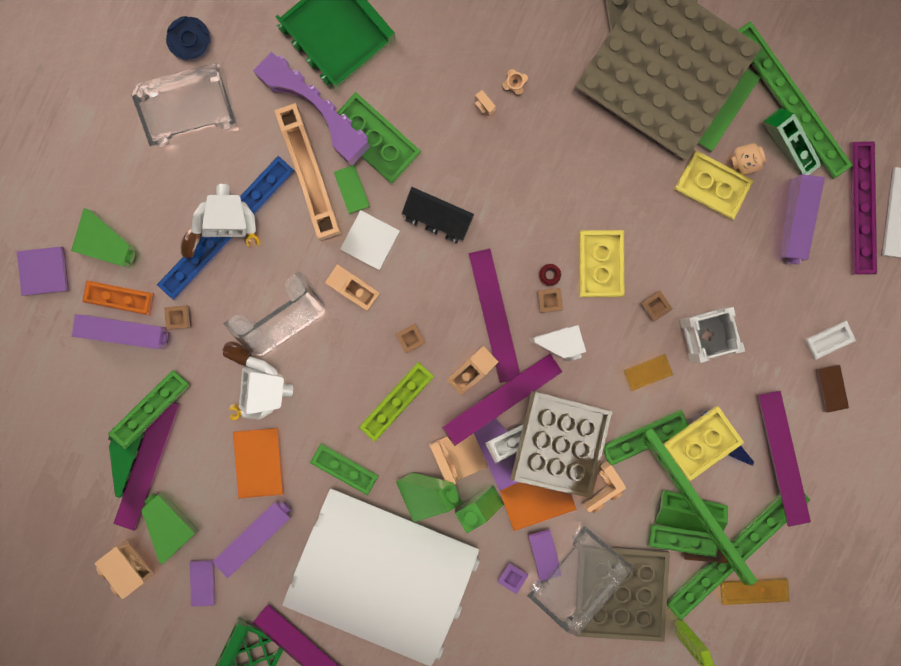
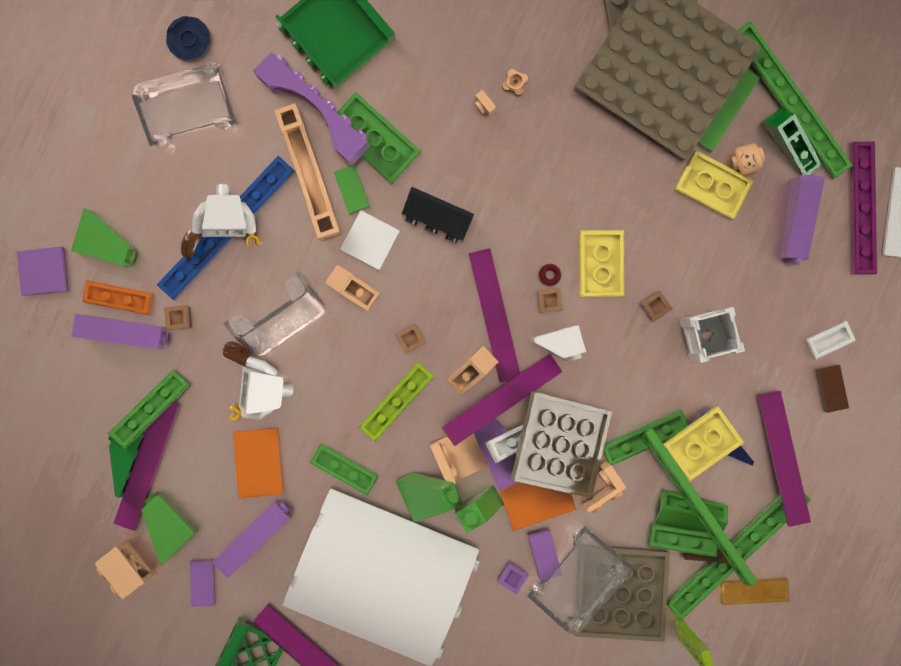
clear yellow tile [623,354,674,391] -> none

